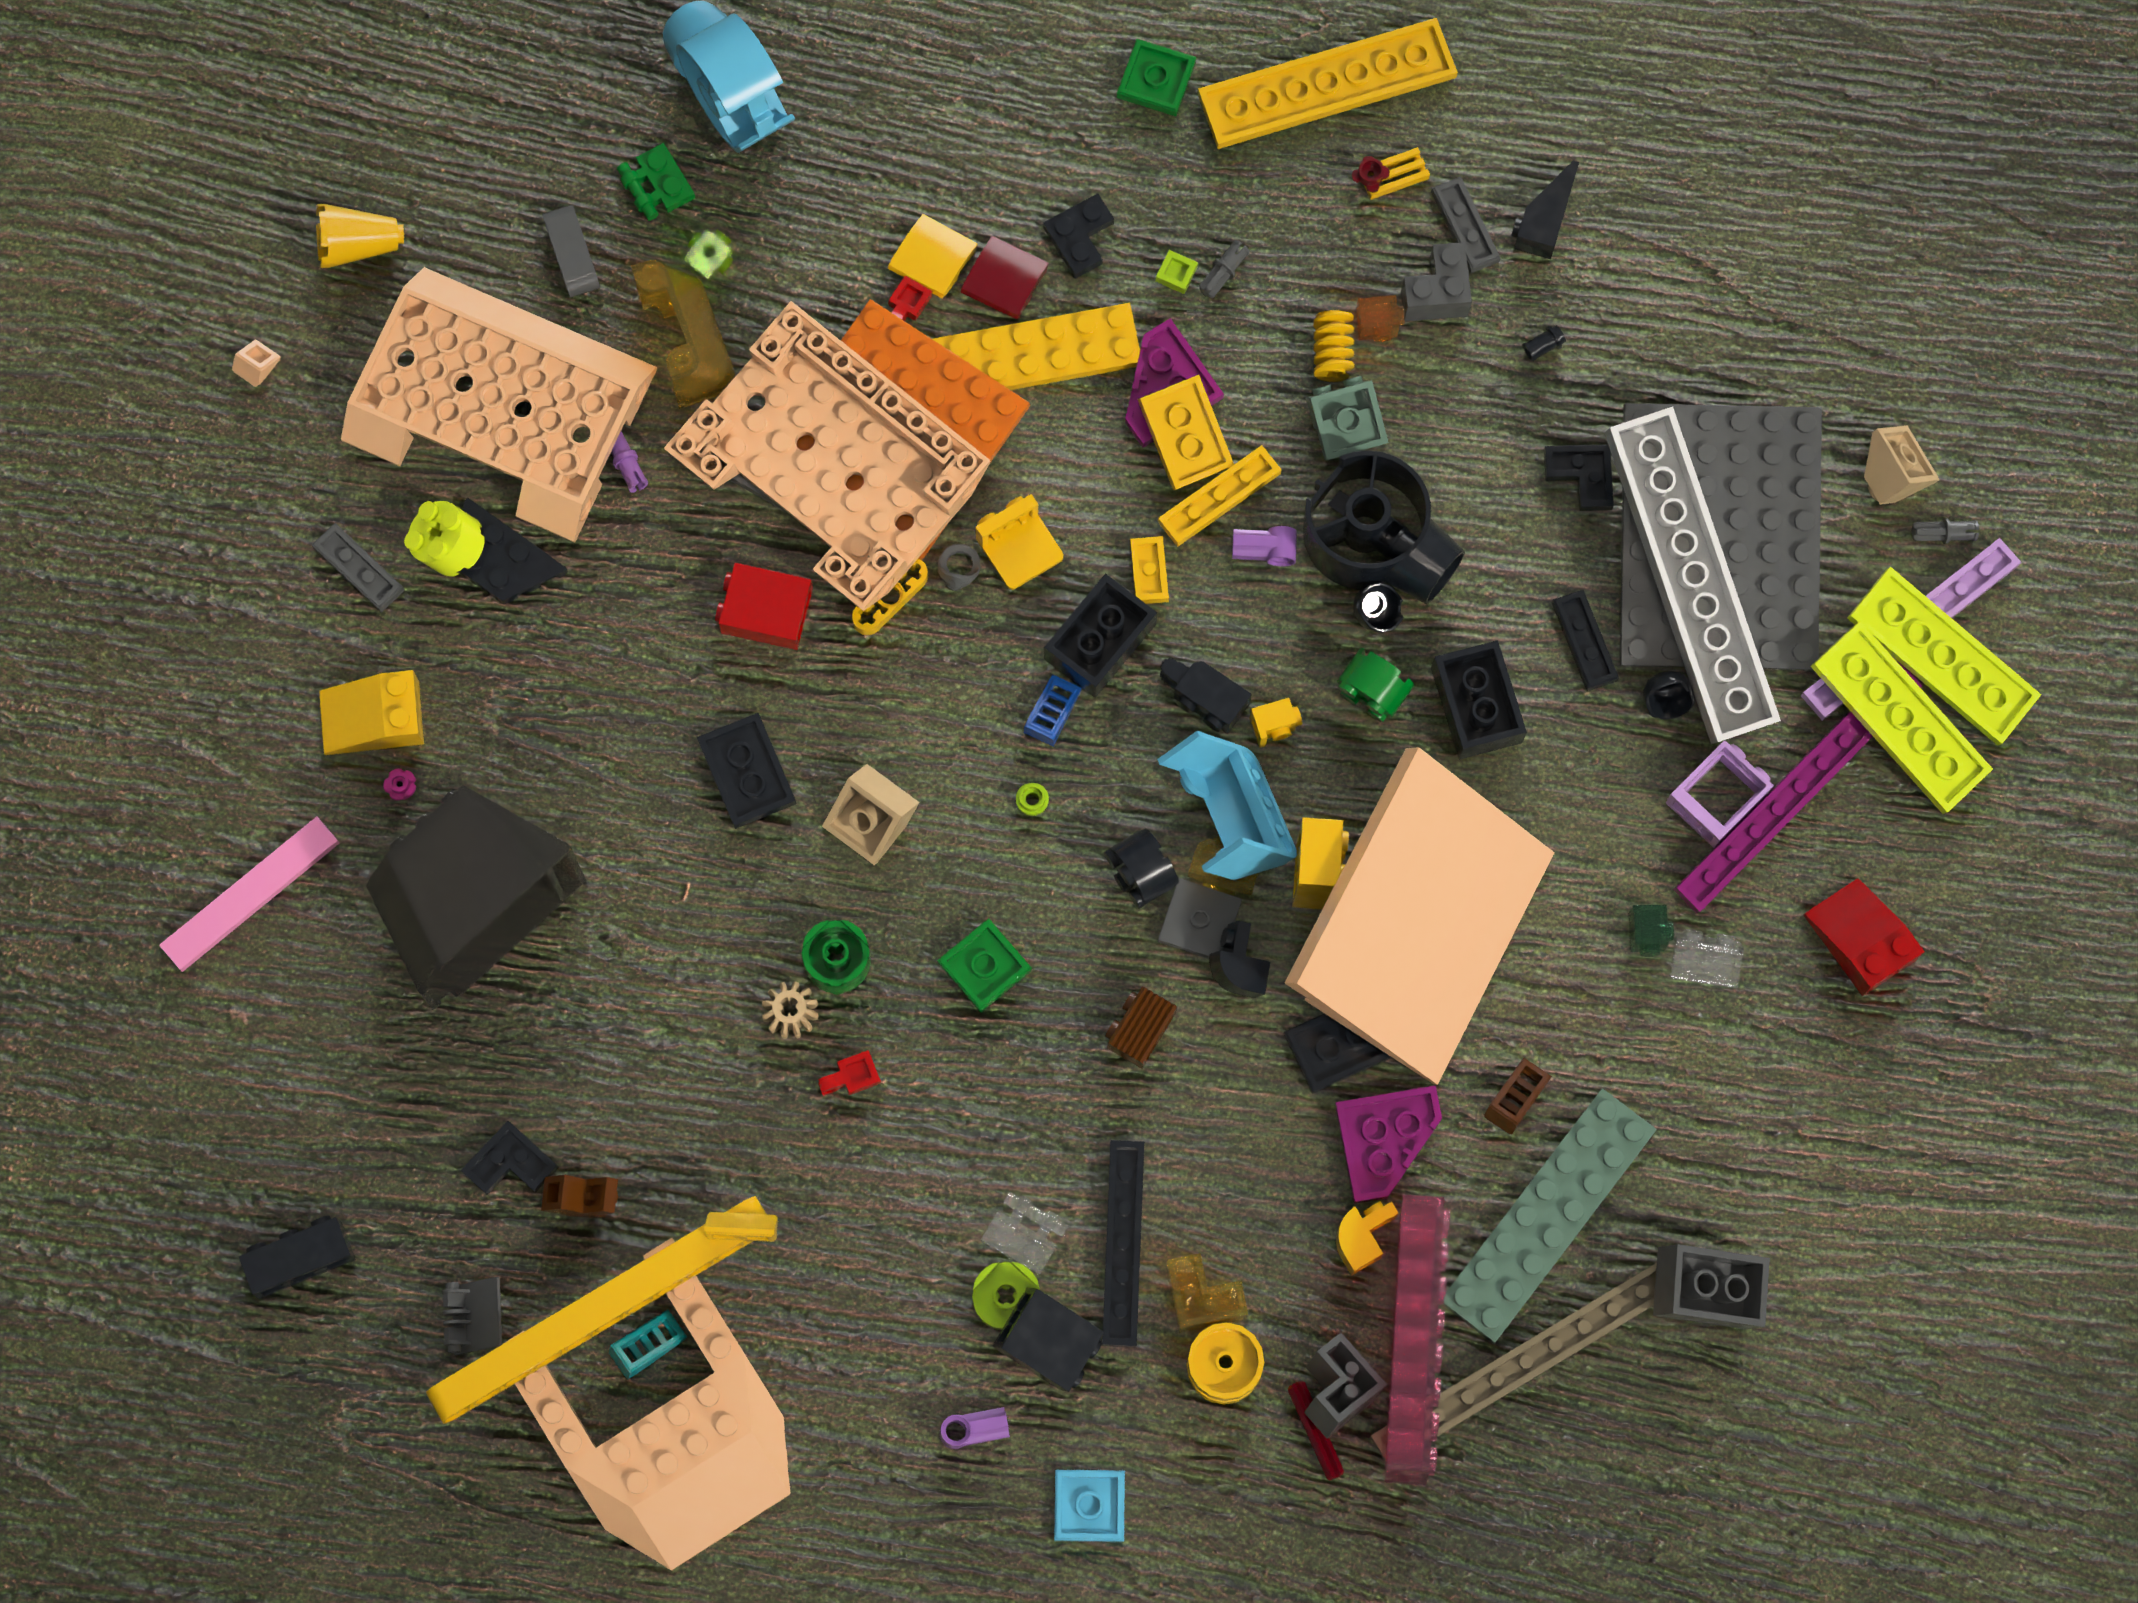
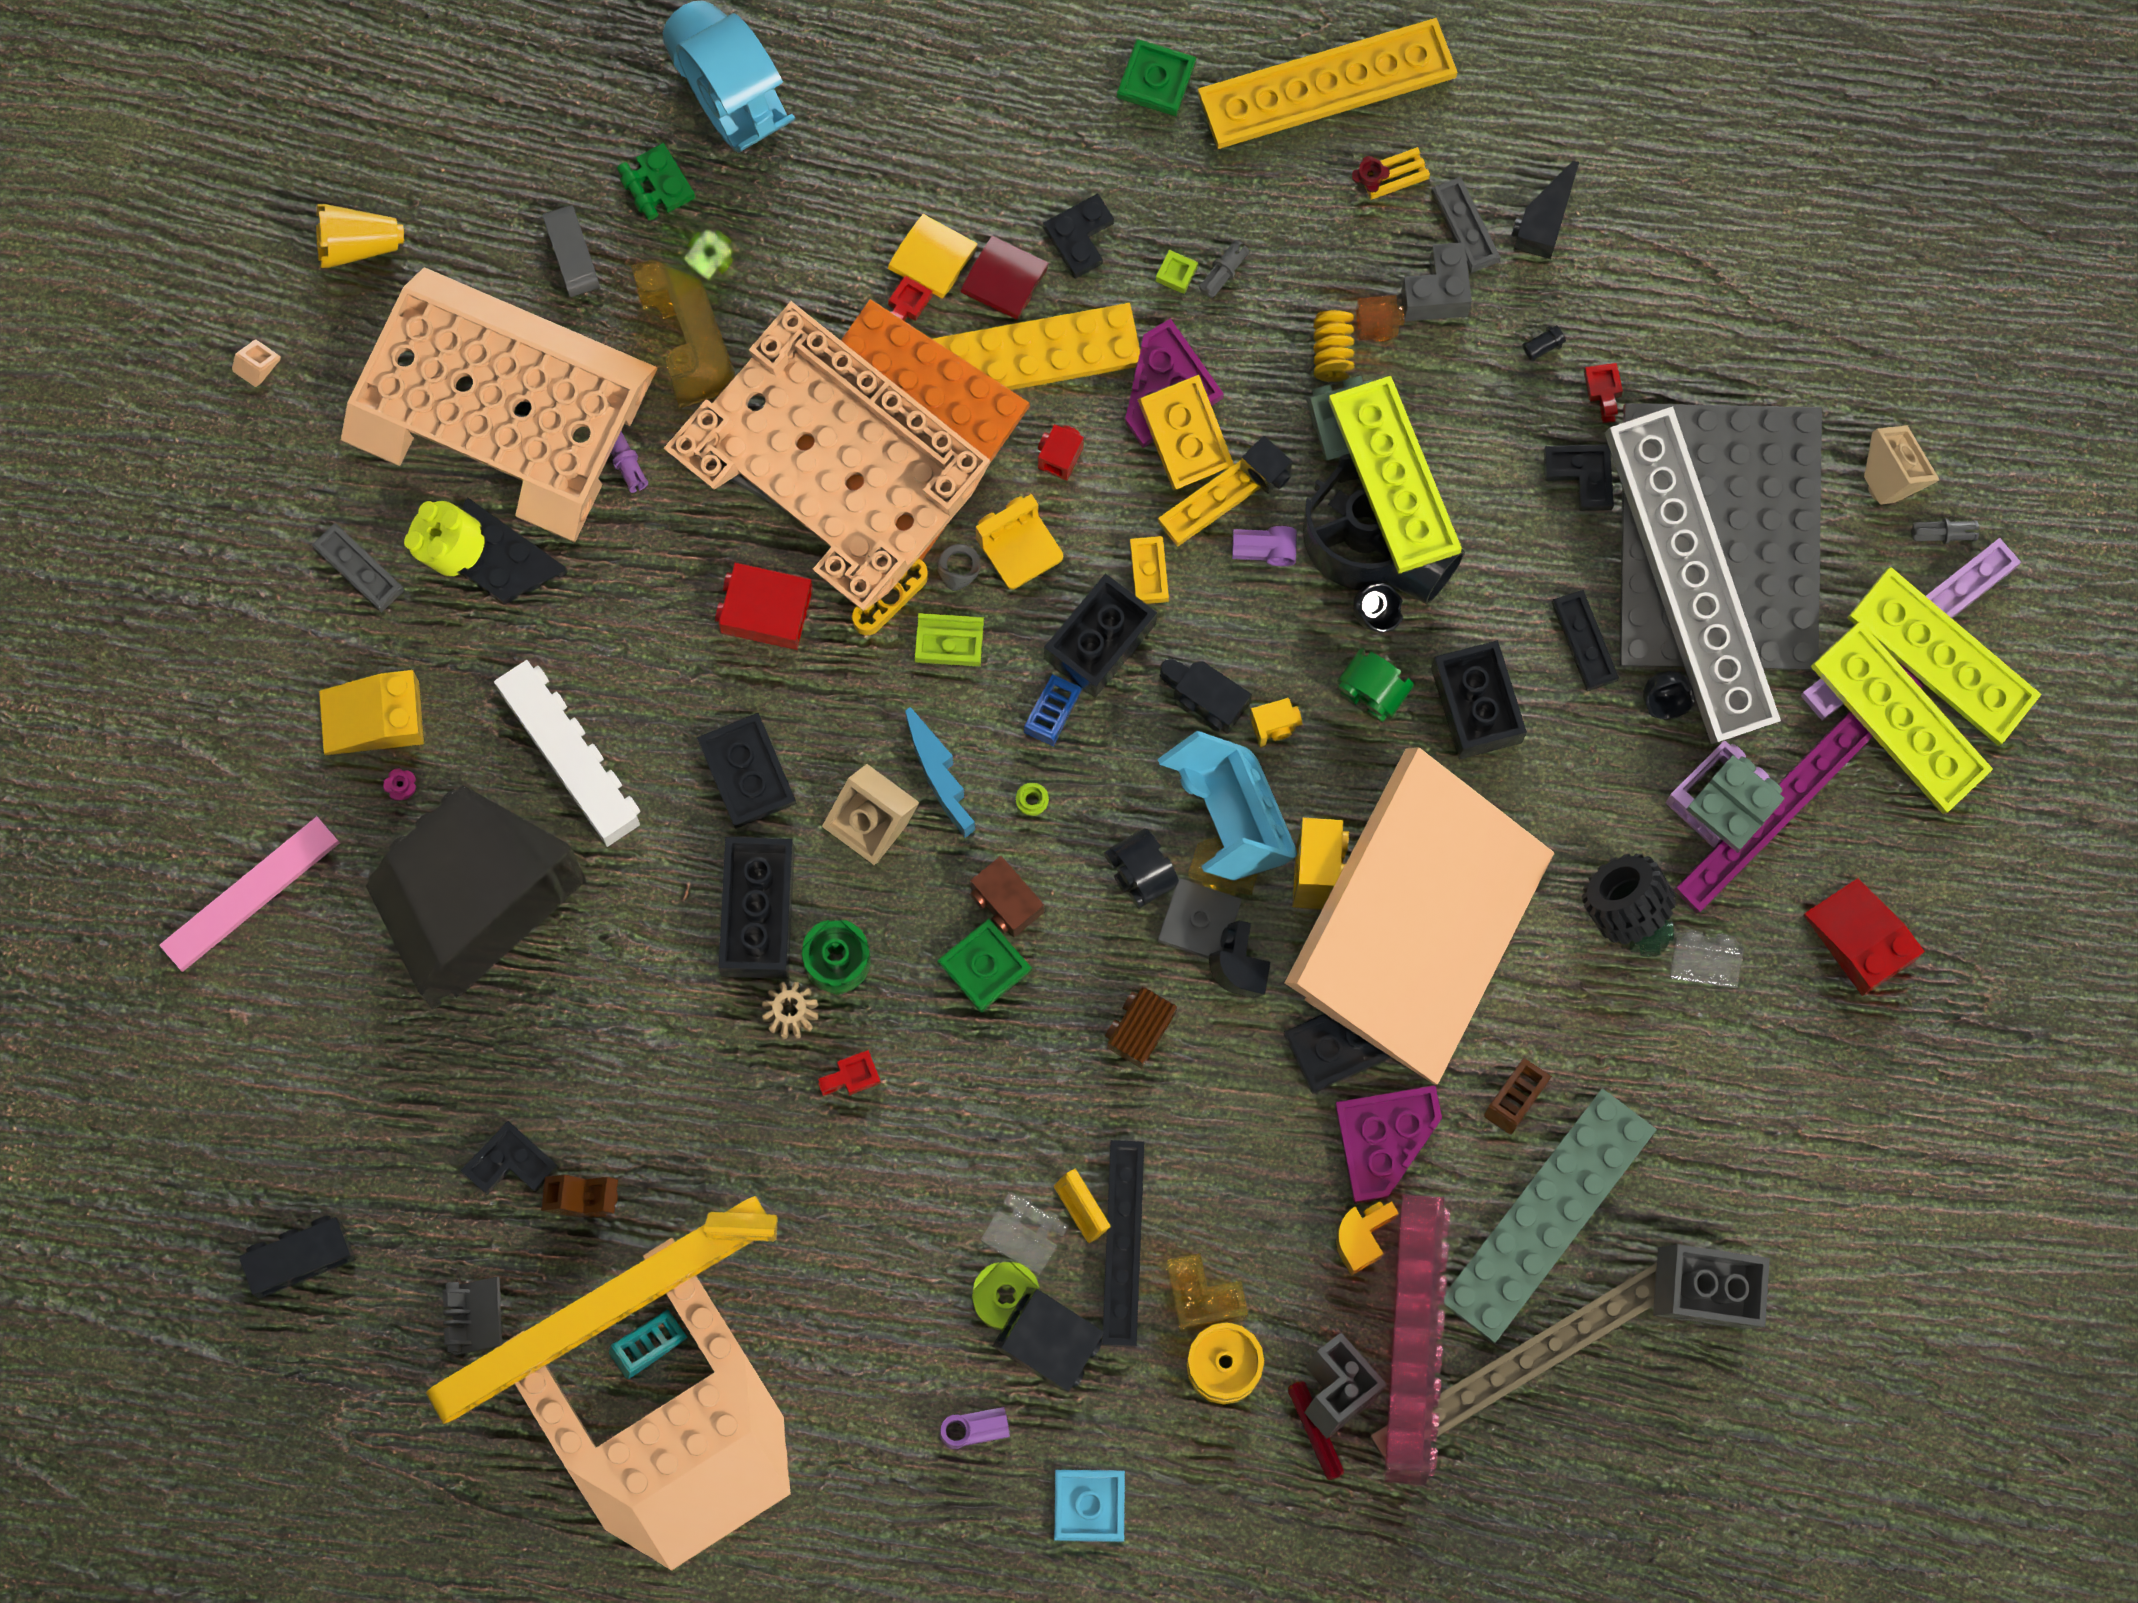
none -> white brick [494,660,640,847]
none -> black brick [718,837,795,979]
none -> dark azure slope [905,707,975,838]
none -> lime plate [915,613,984,667]
none -> copper brick [970,856,1044,938]
none -> red brick [1038,424,1084,481]
none -> yellow tile [1054,1168,1111,1243]
none -> black brick [1240,436,1292,494]
none -> neon yellow plate [1329,376,1462,574]
none -> black tyre [1582,853,1676,944]
none -> red plate [1584,363,1623,424]
none -> sand green plate [1686,755,1785,853]

